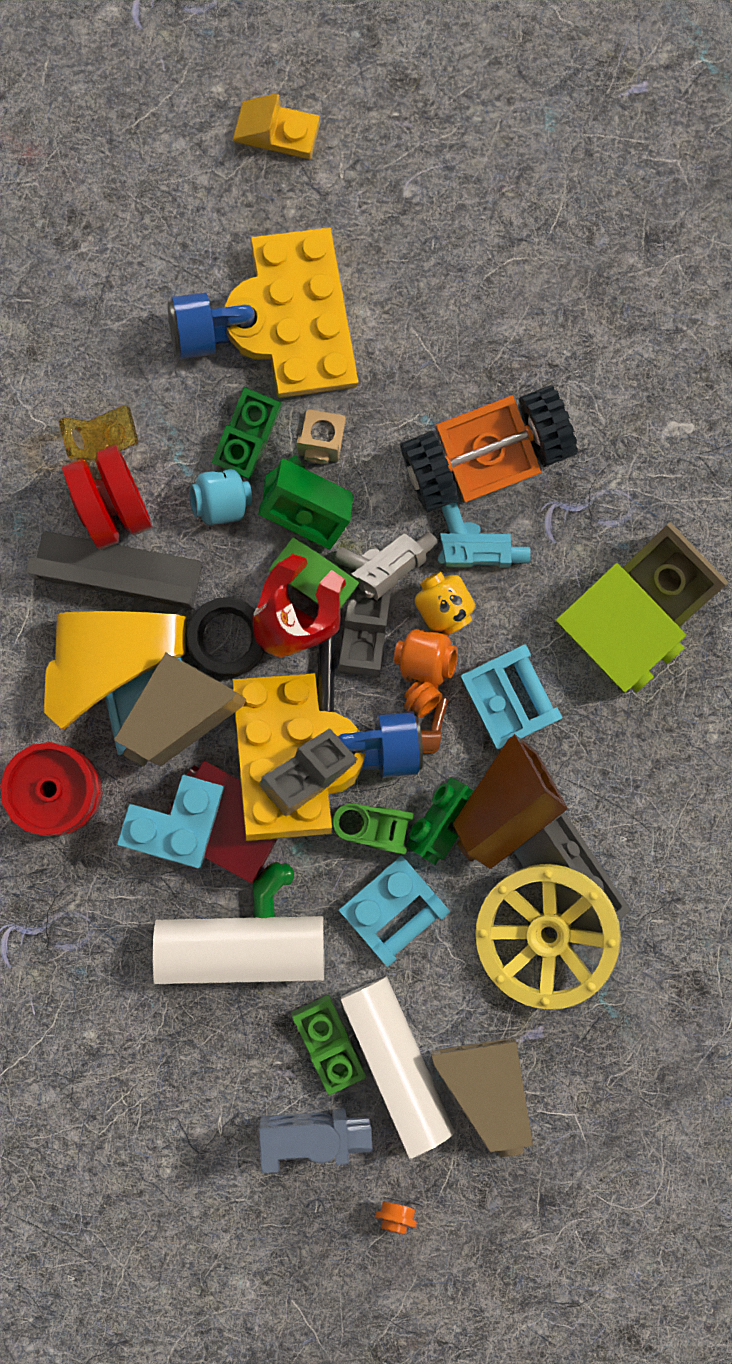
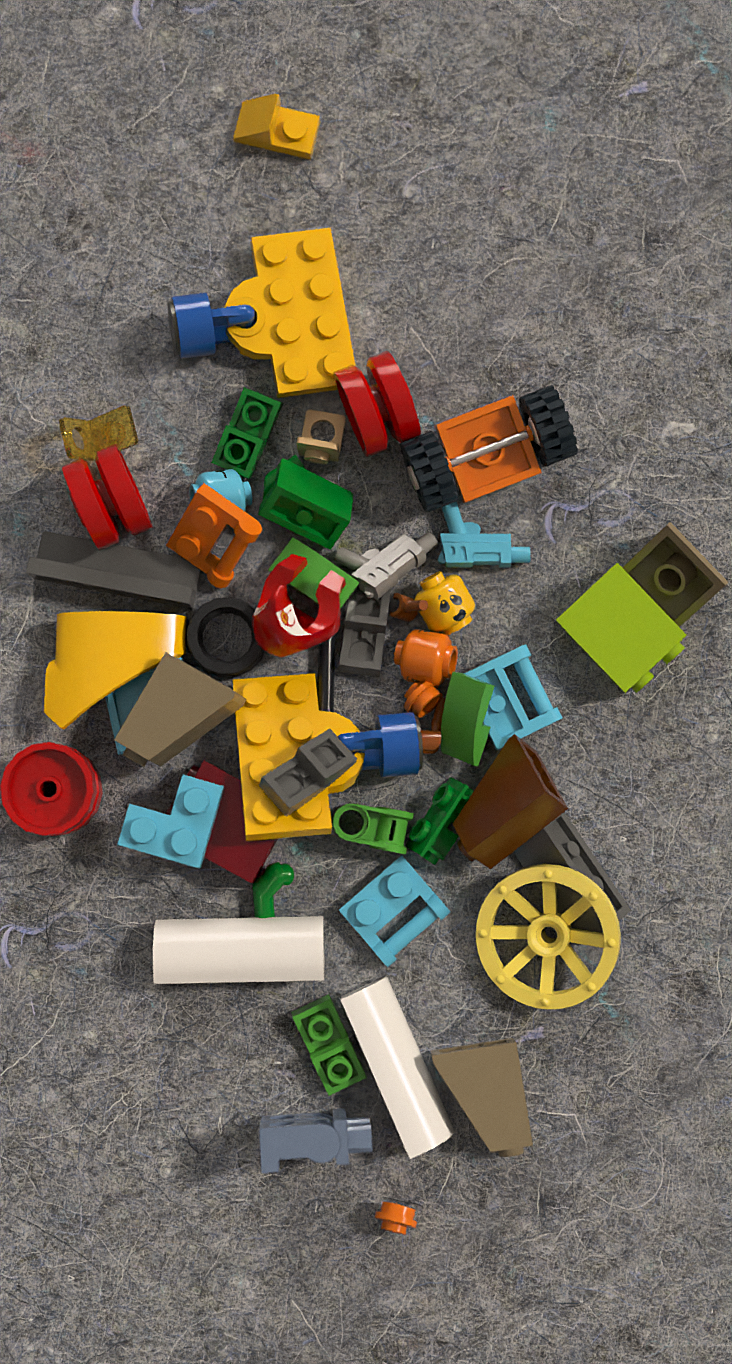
none -> orange plate [166,483,262,588]
none -> red wheel [333,351,421,457]
none -> dark orange hand [389,593,428,622]
none -> bright green slope [441,671,495,766]

